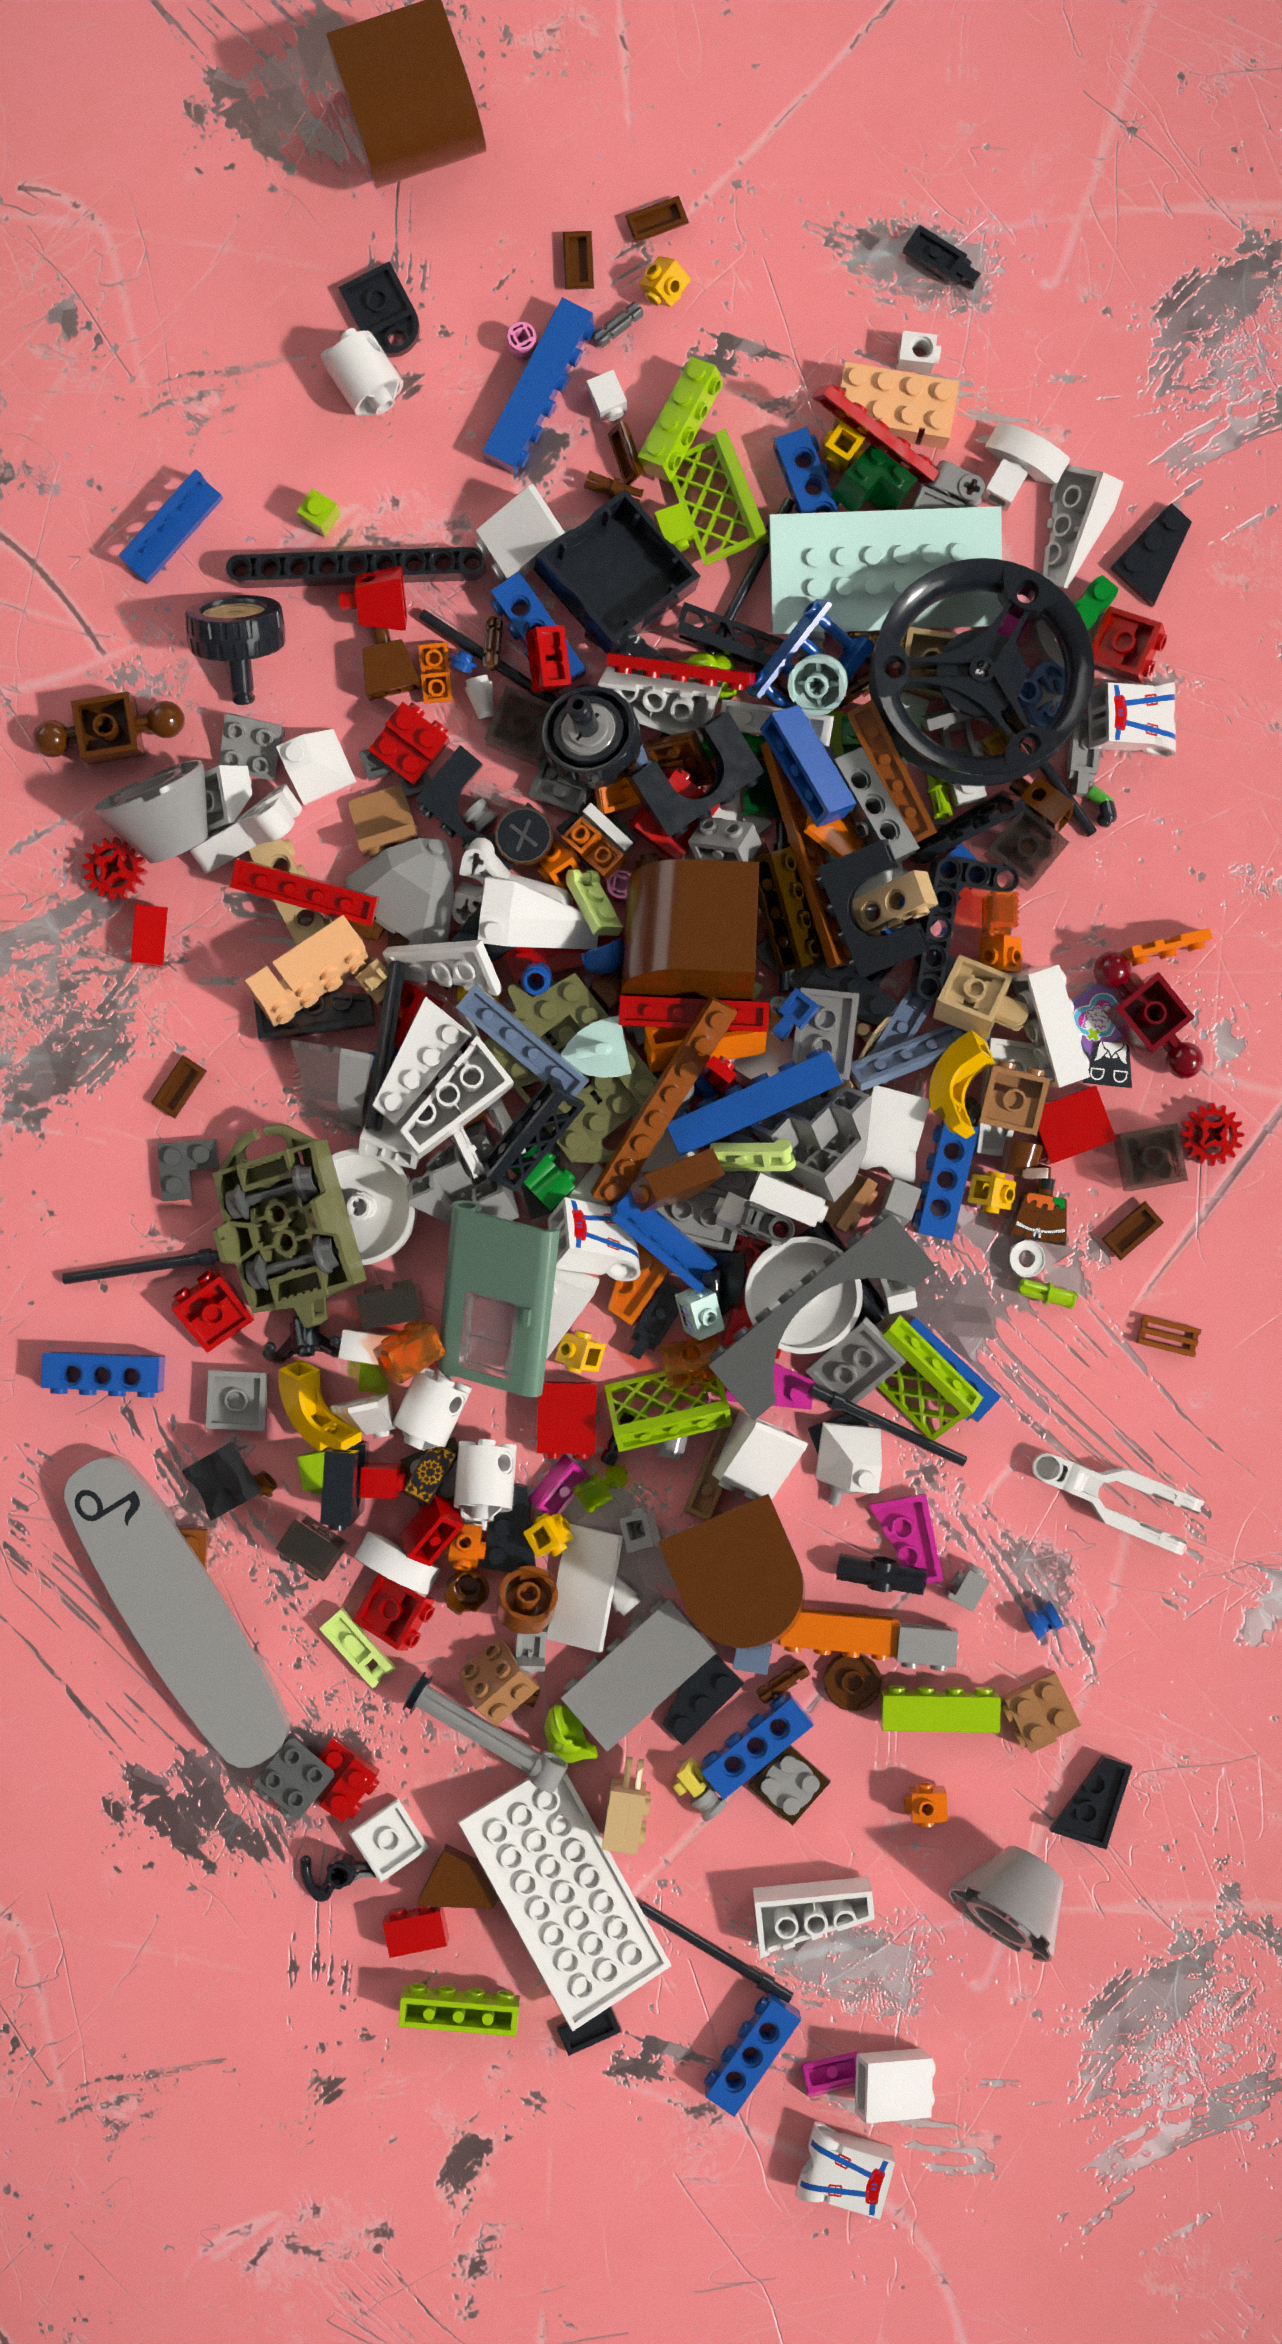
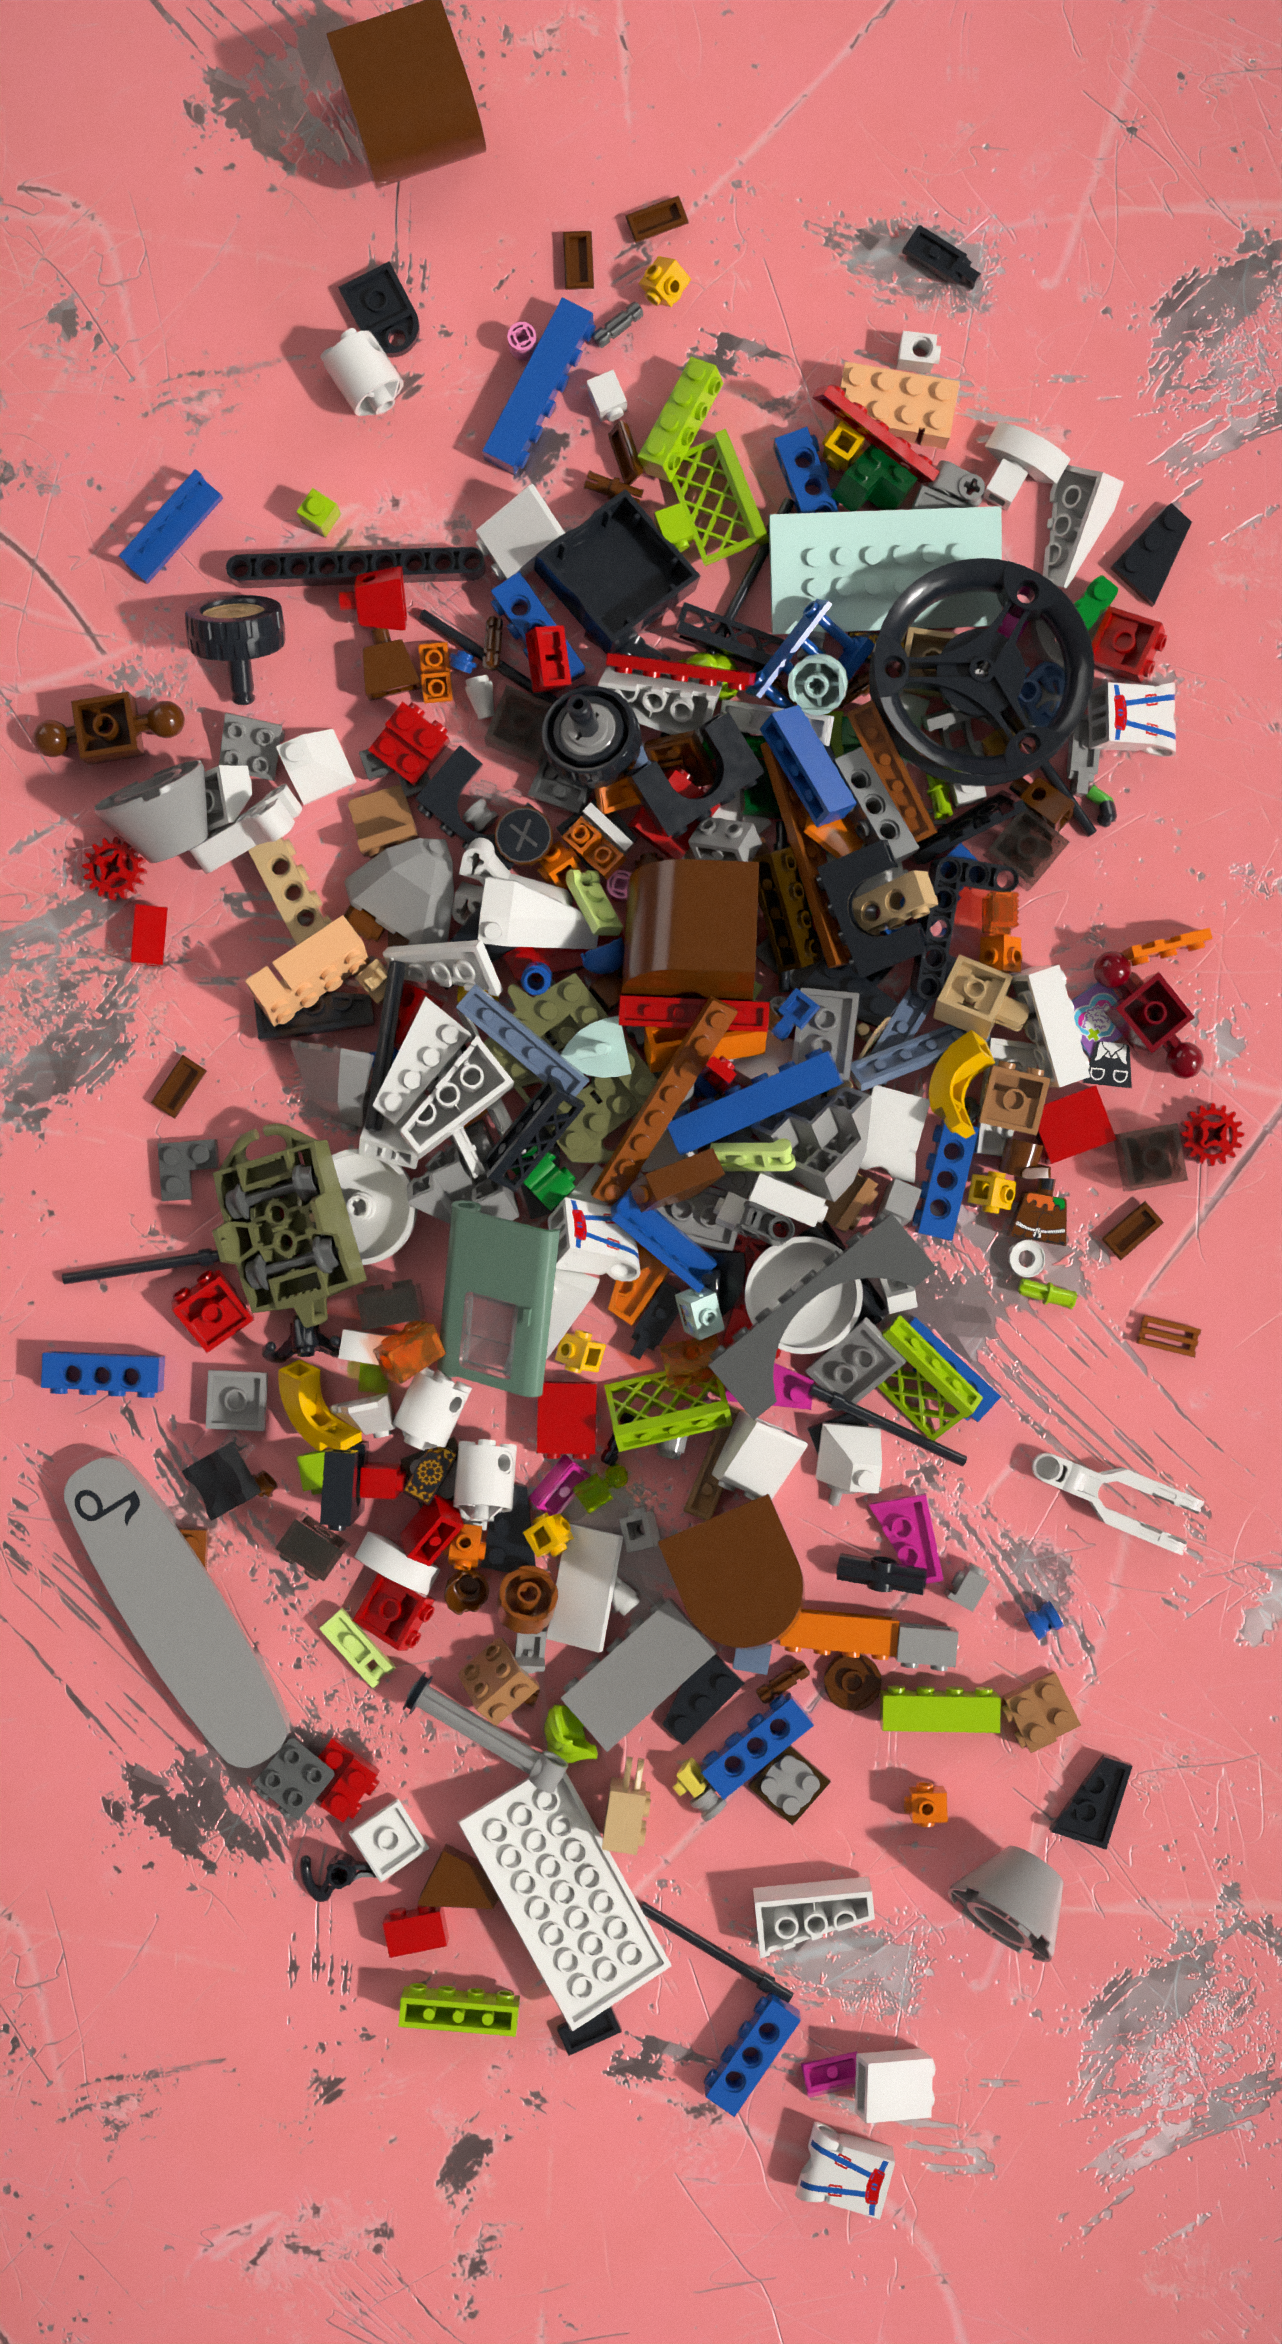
red plate [230,858,379,926] -> none

